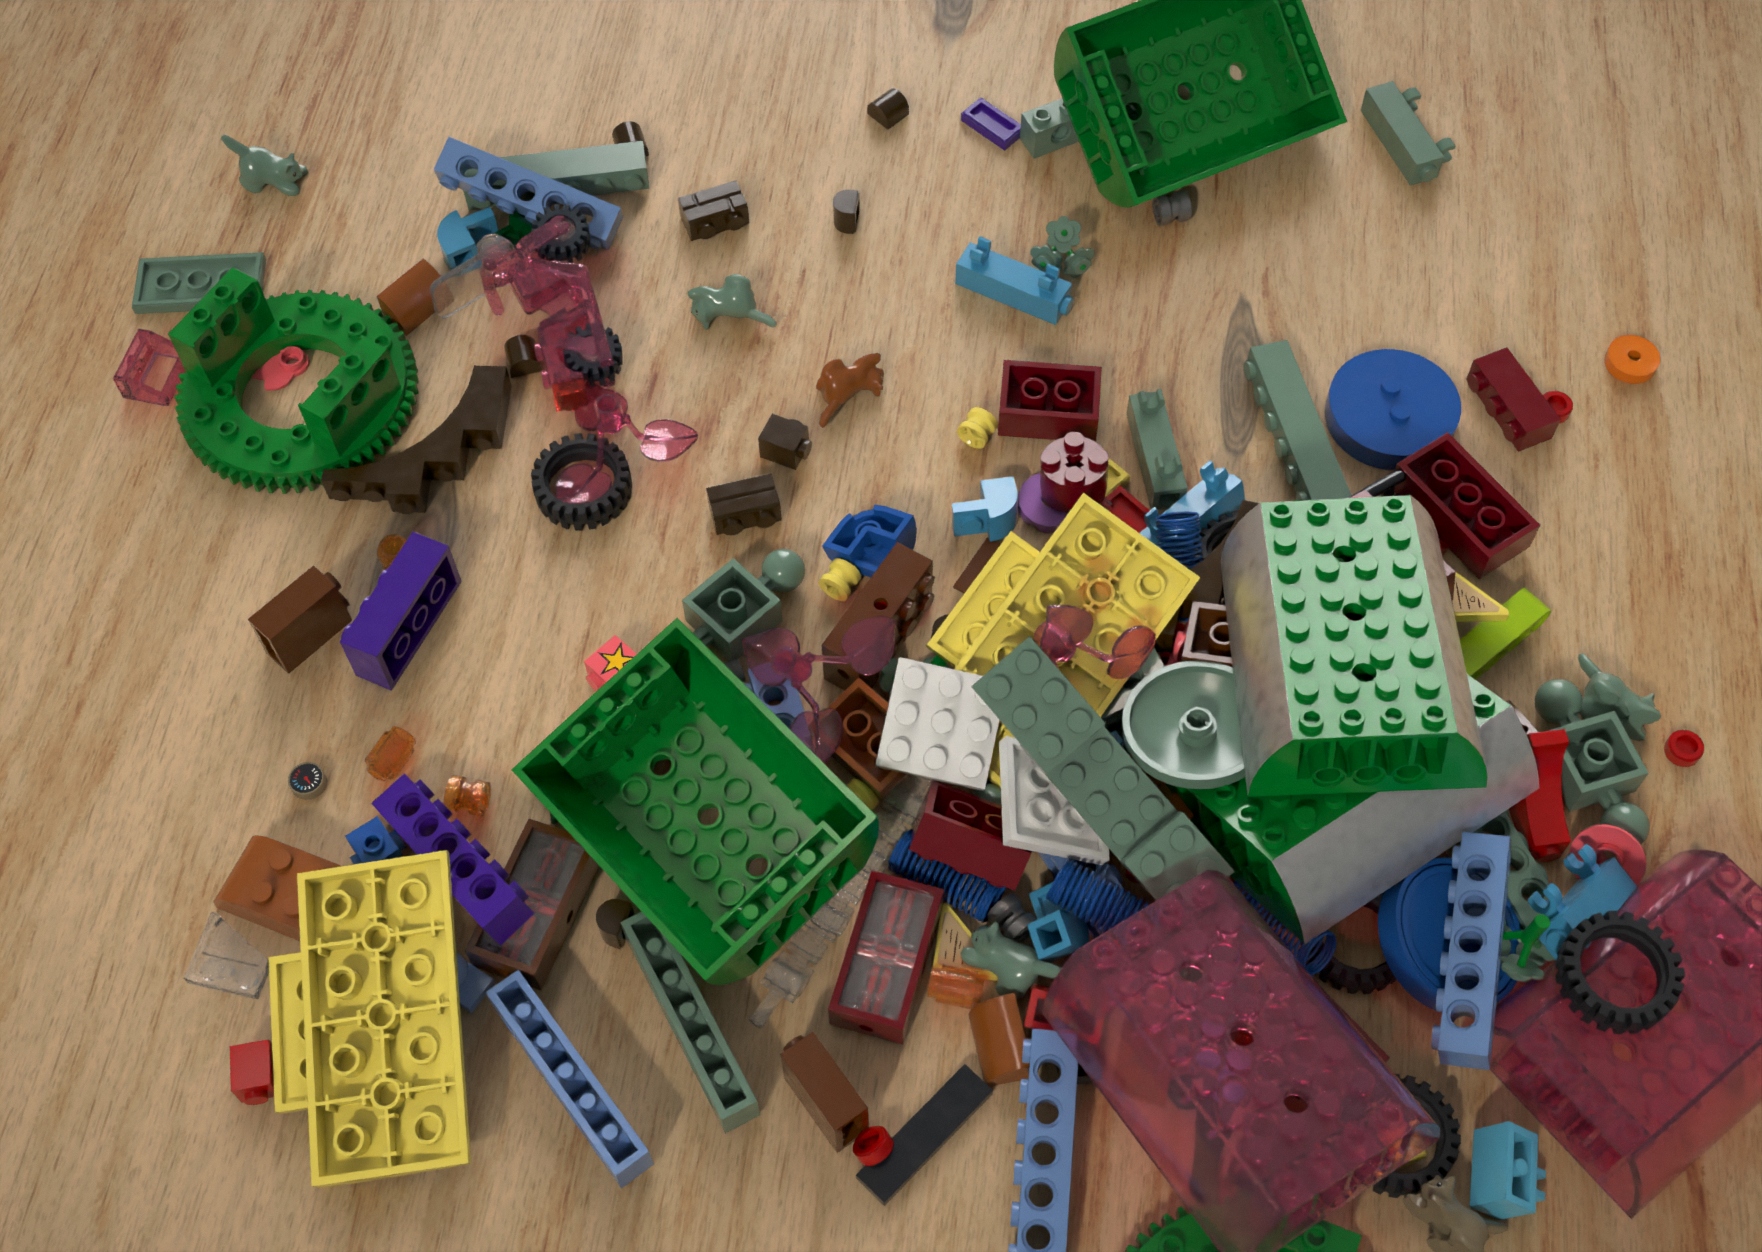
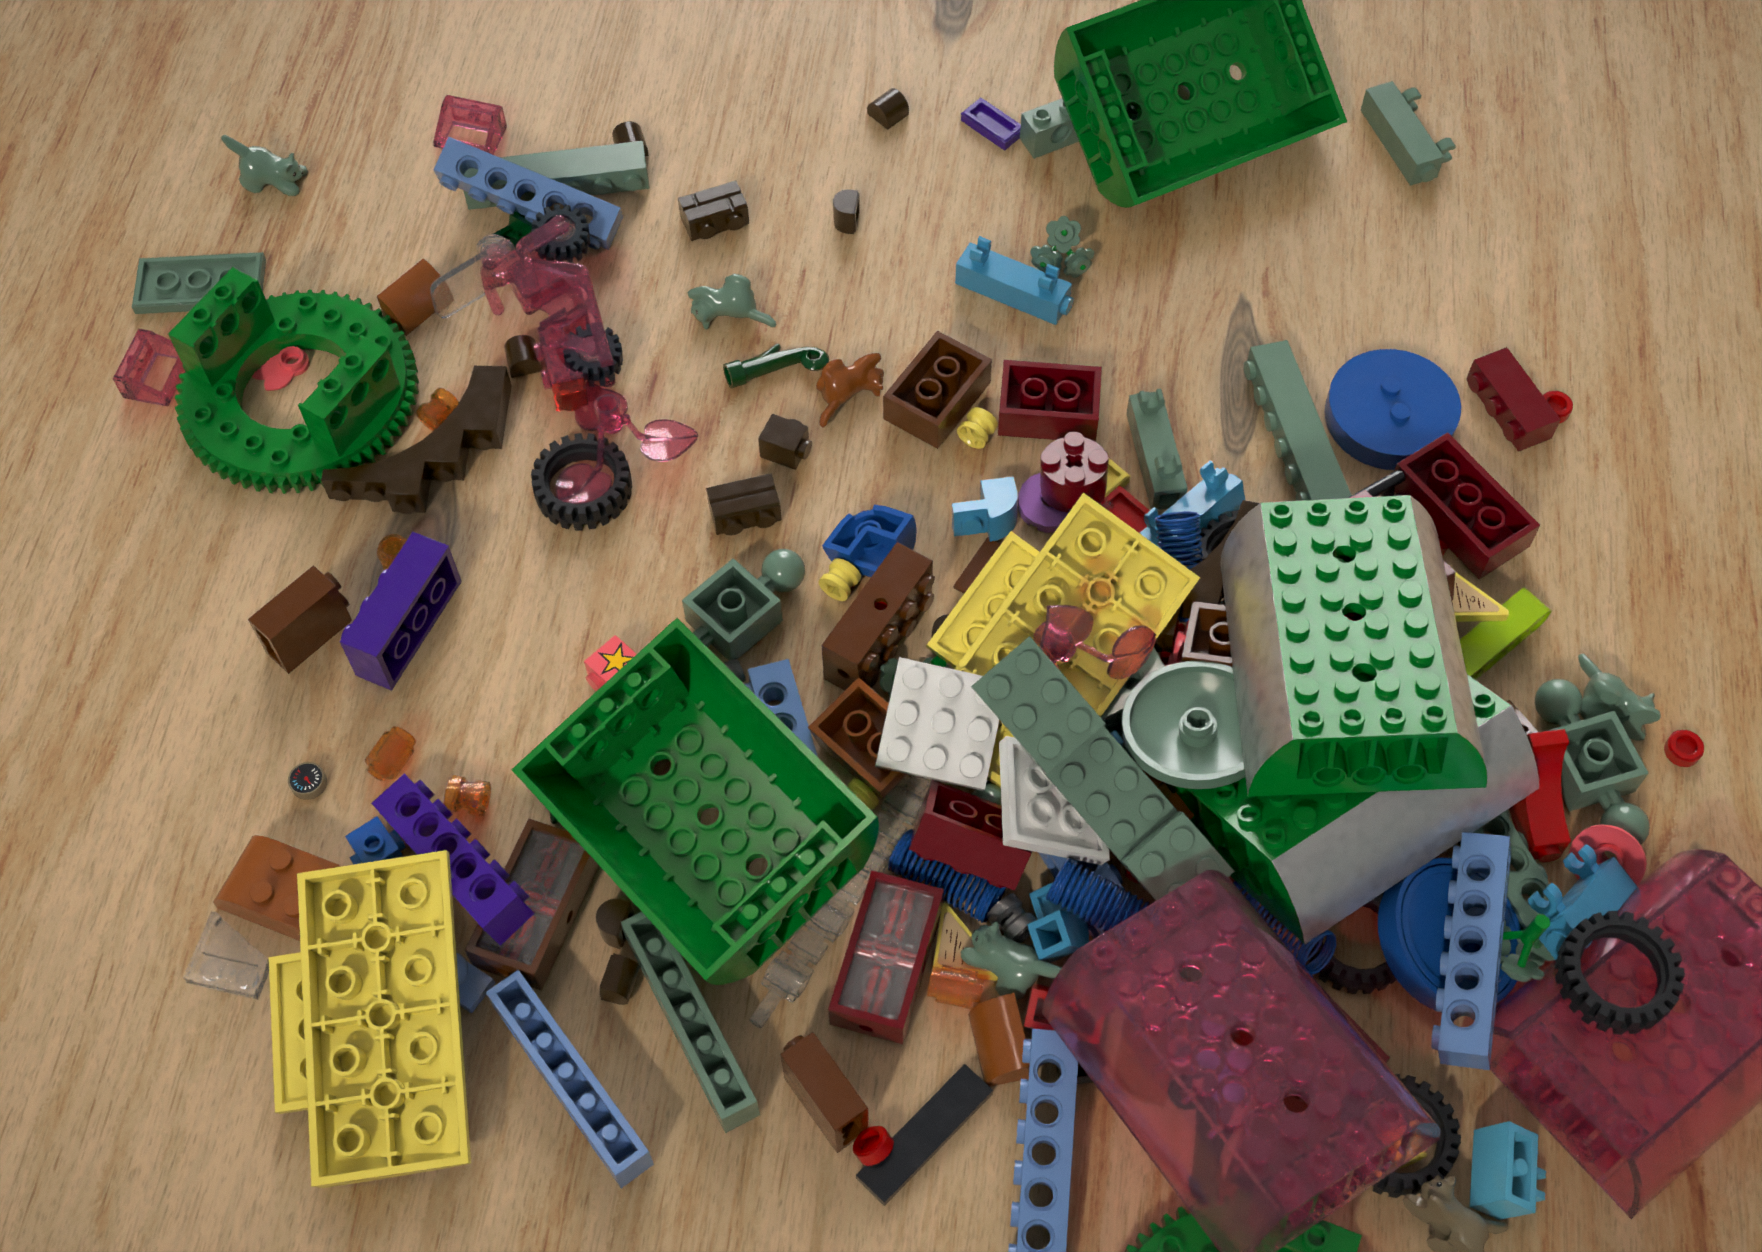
red brick [230,1039,274,1105] -> none
dark azure brick [437,207,498,275] -> none
clear pink plant [742,616,896,763] -> none
flat silver wheel [1152,190,1192,226] -> none
orange piece [1604,335,1660,384] -> none
none -> clear orange wheel [416,387,459,431]
none -> clear pink tile [433,95,507,155]
none -> dark brown brick [600,953,640,1005]
none -> dark green plant [723,343,830,389]
none -> reddish brown brick [883,330,992,449]

